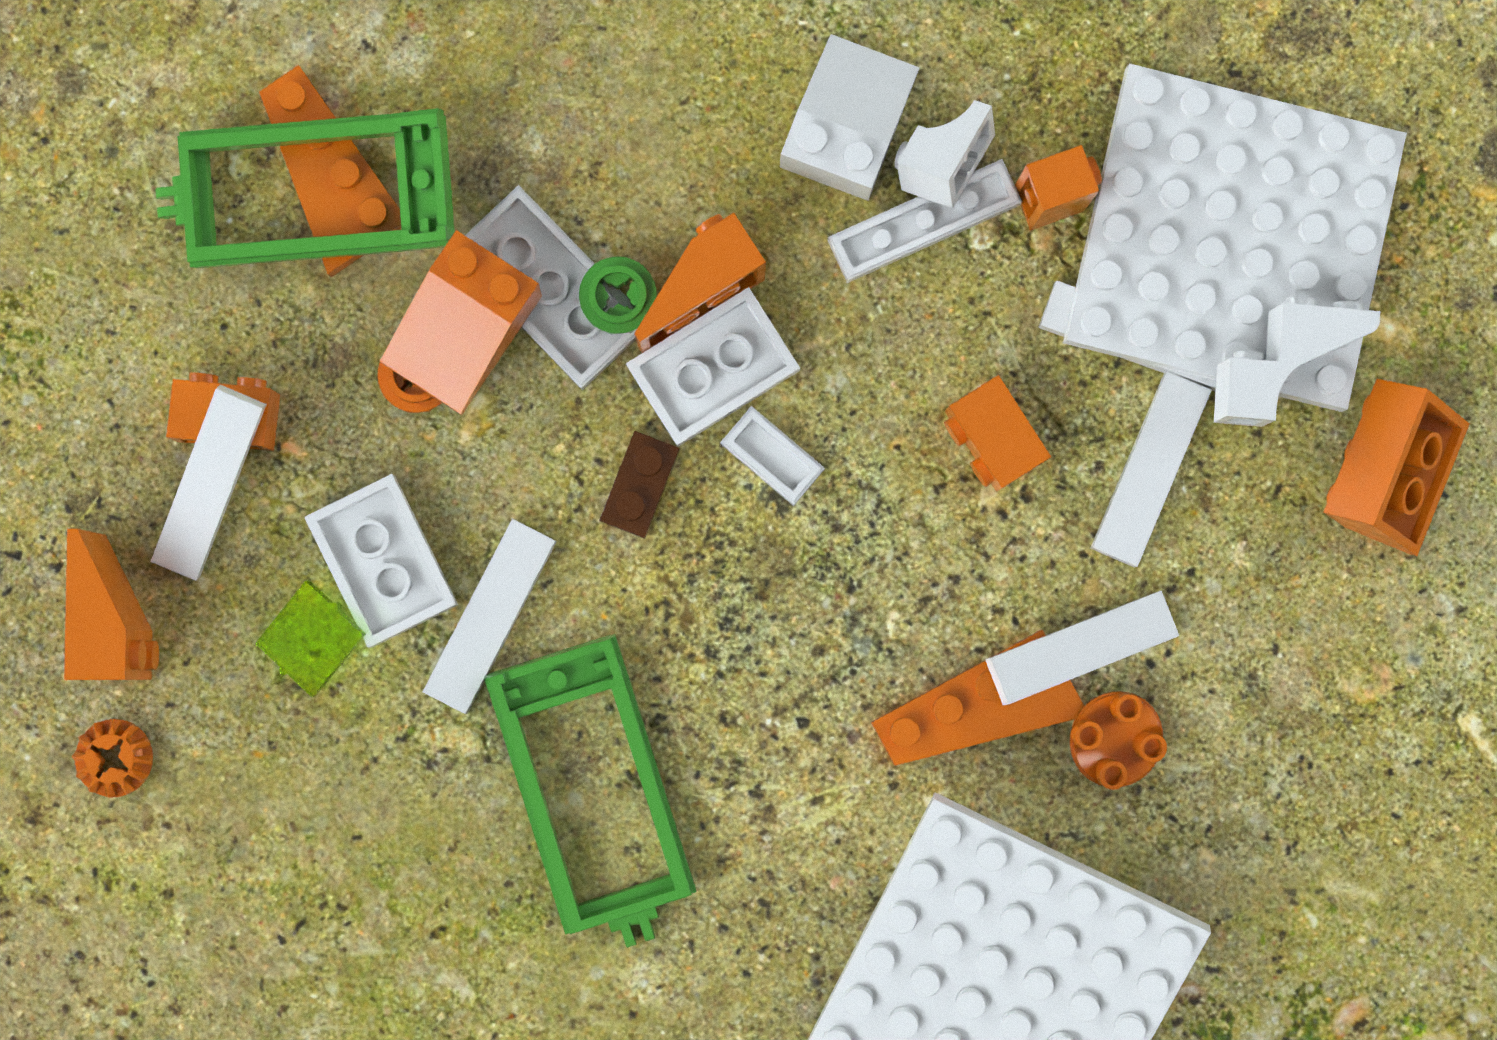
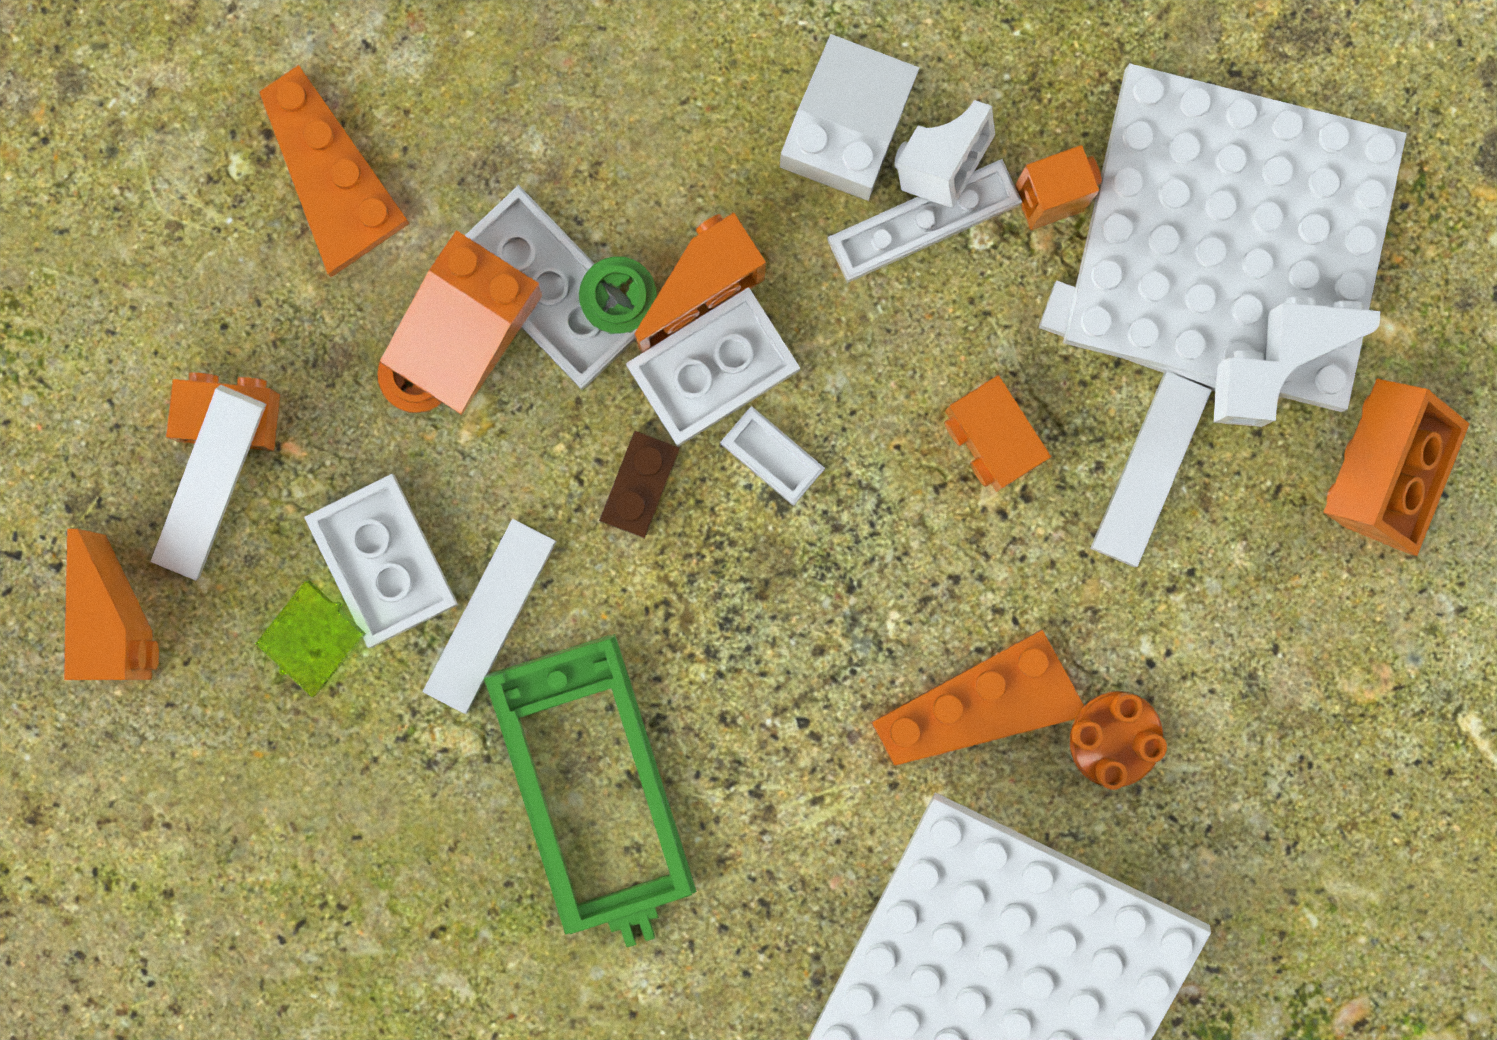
orange gear [72,719,153,798] -> none
bright green animal [155,108,455,268] -> none
white tile [985,591,1179,706] -> none

